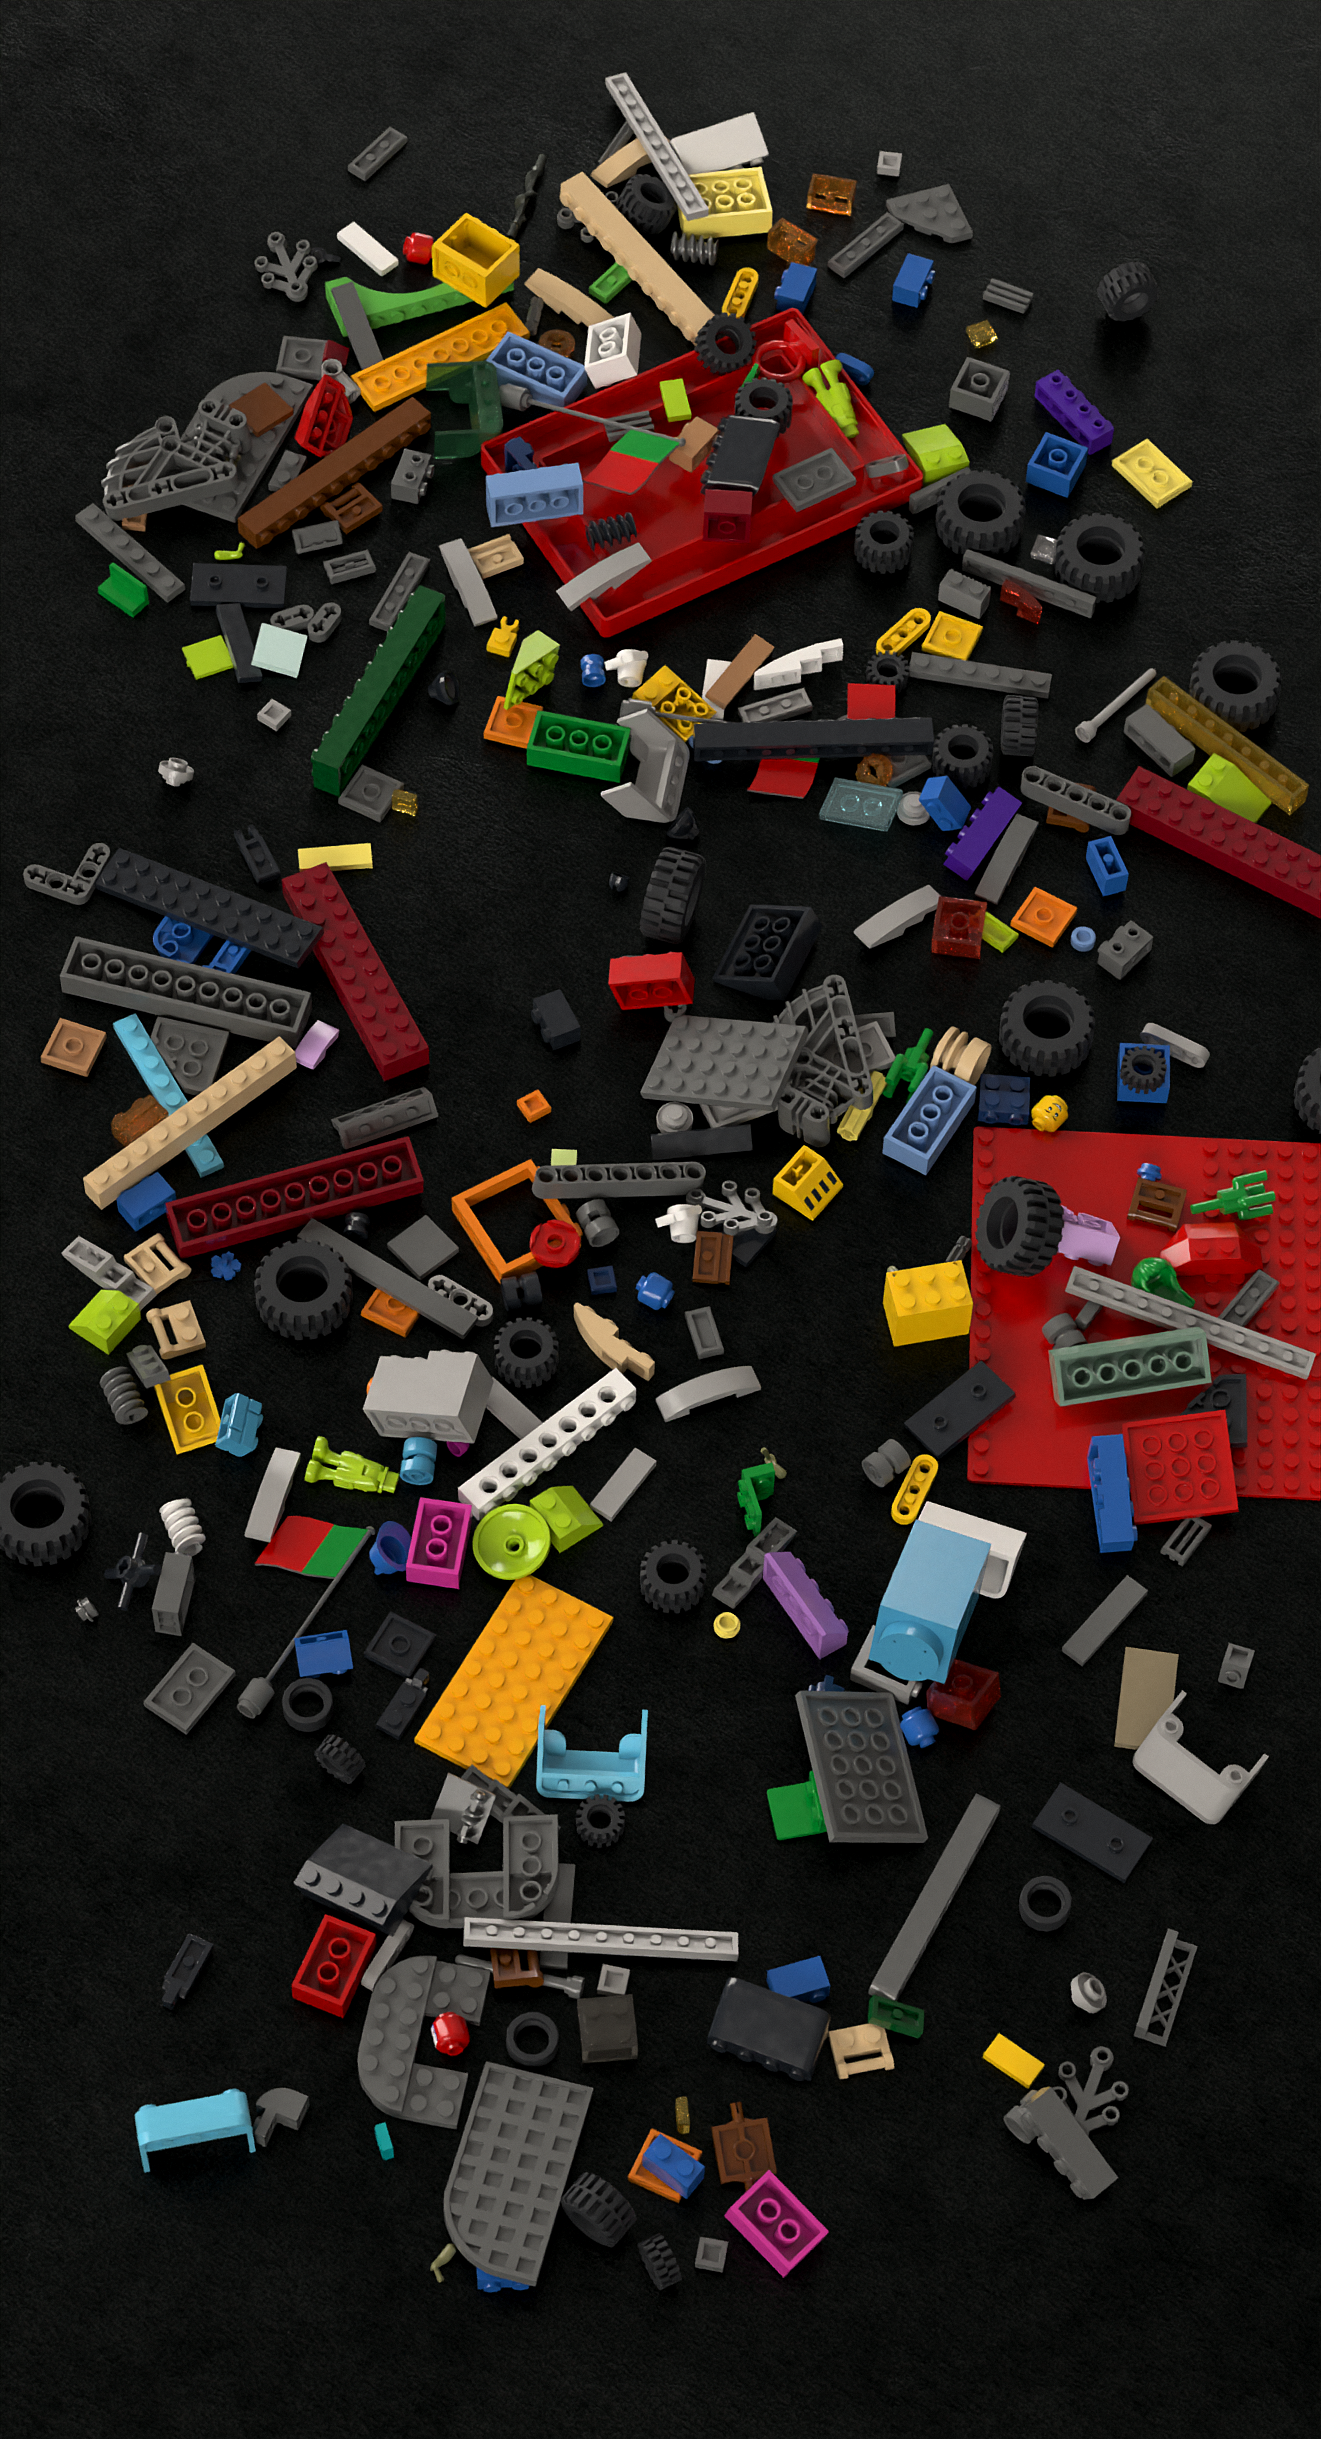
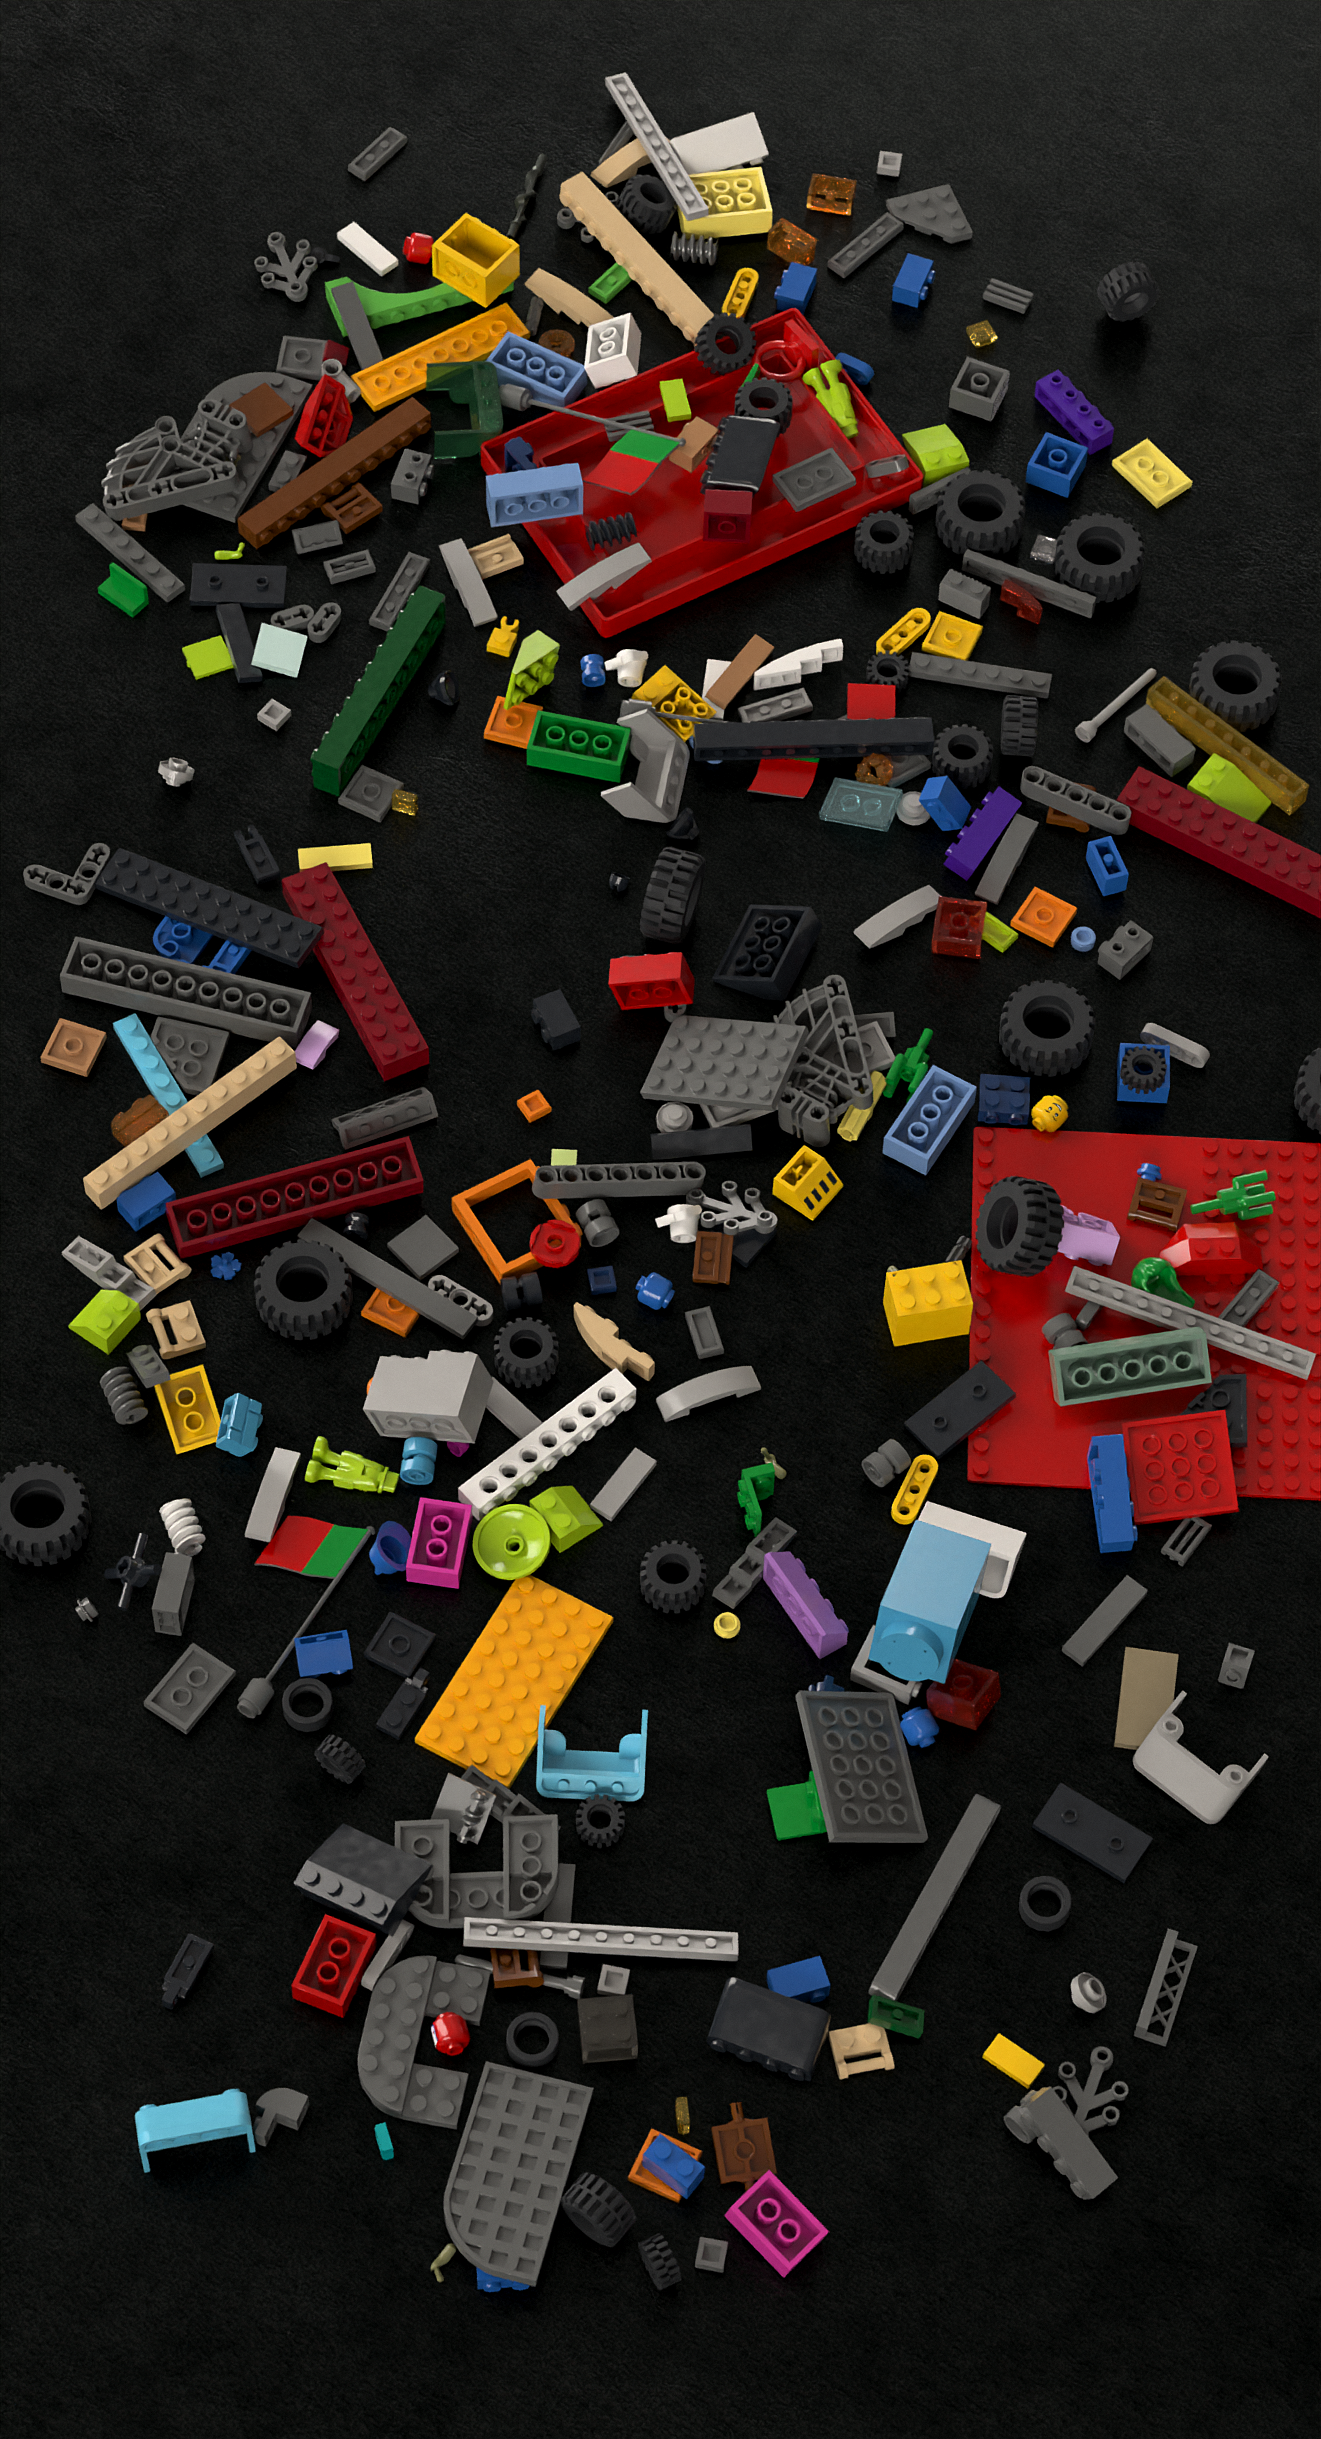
tan wheel [930,1026,992,1086] -> none

